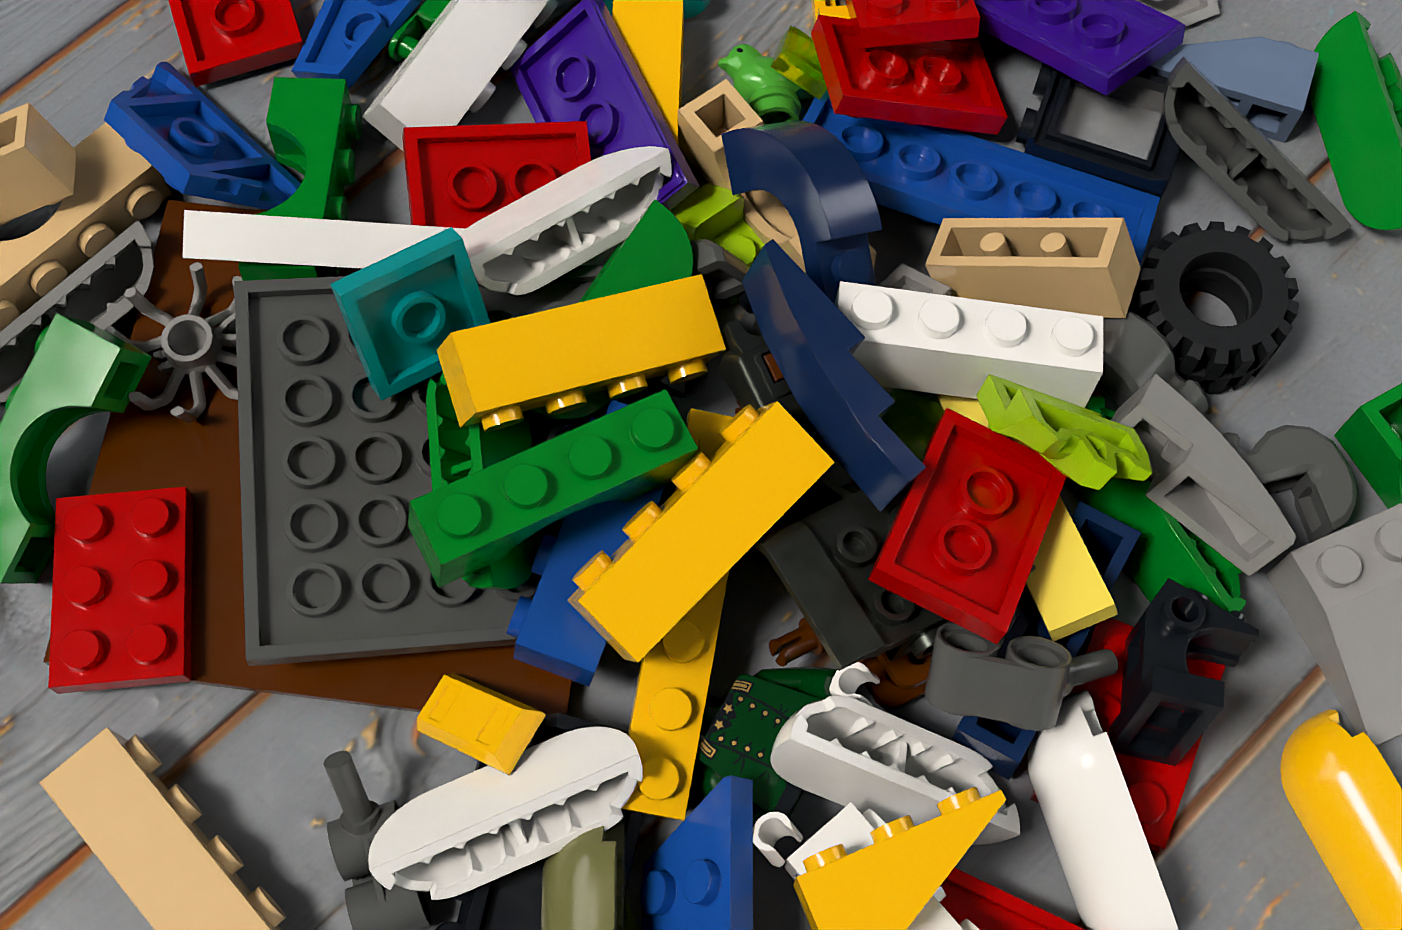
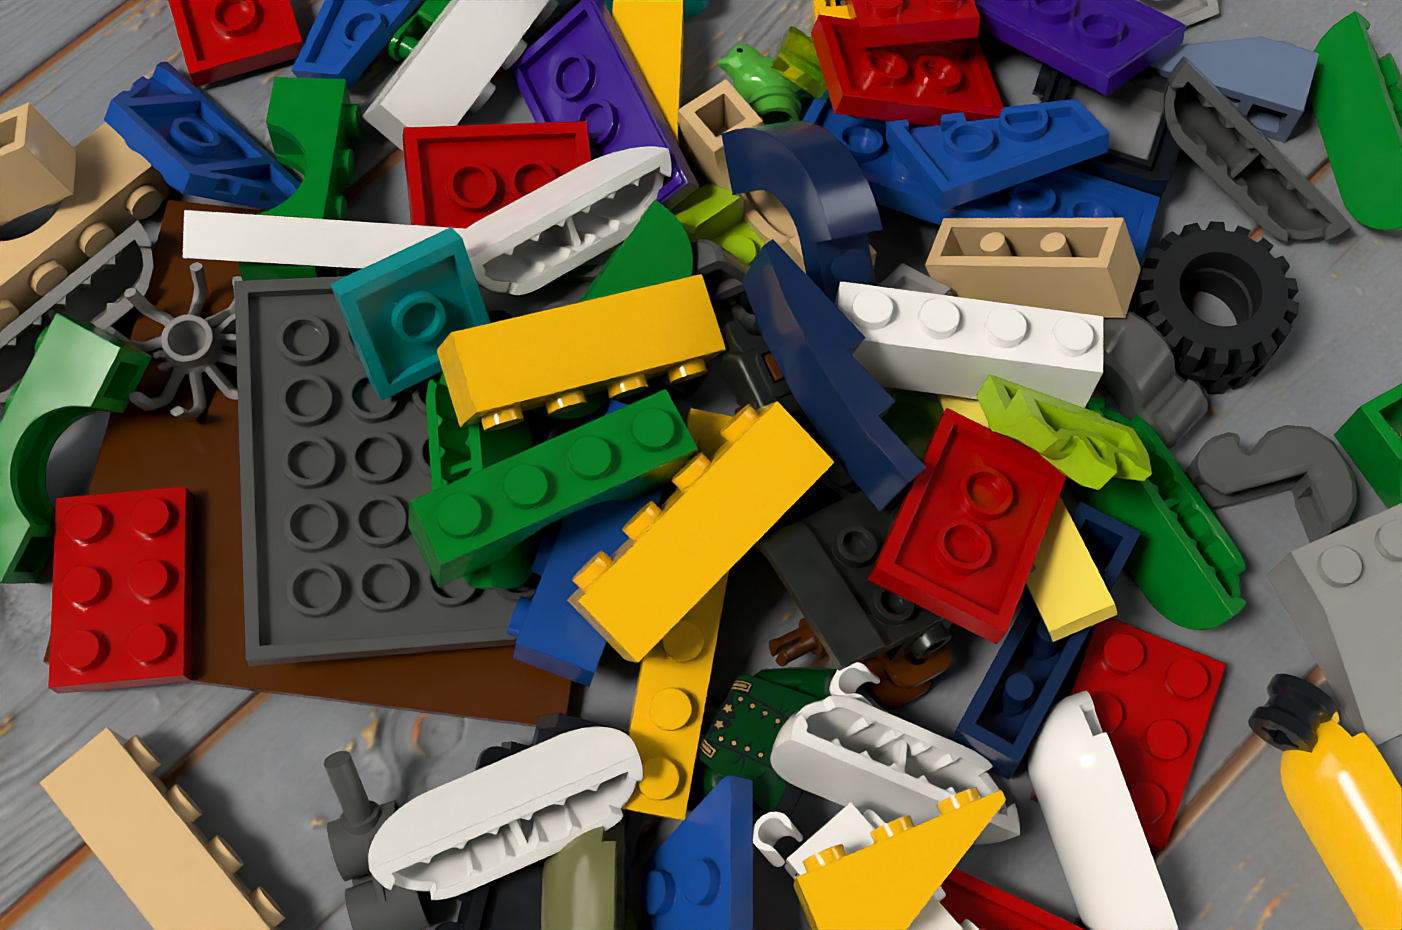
yellow tile [417,673,546,775] -> none
dark grey beam [924,622,1118,731] -> none
black tile [1109,578,1259,766] -> none
light grey slope [1111,374,1296,577] -> none
none -> blue wing [886,99,1110,211]
none -> black wheel [1248,674,1336,753]

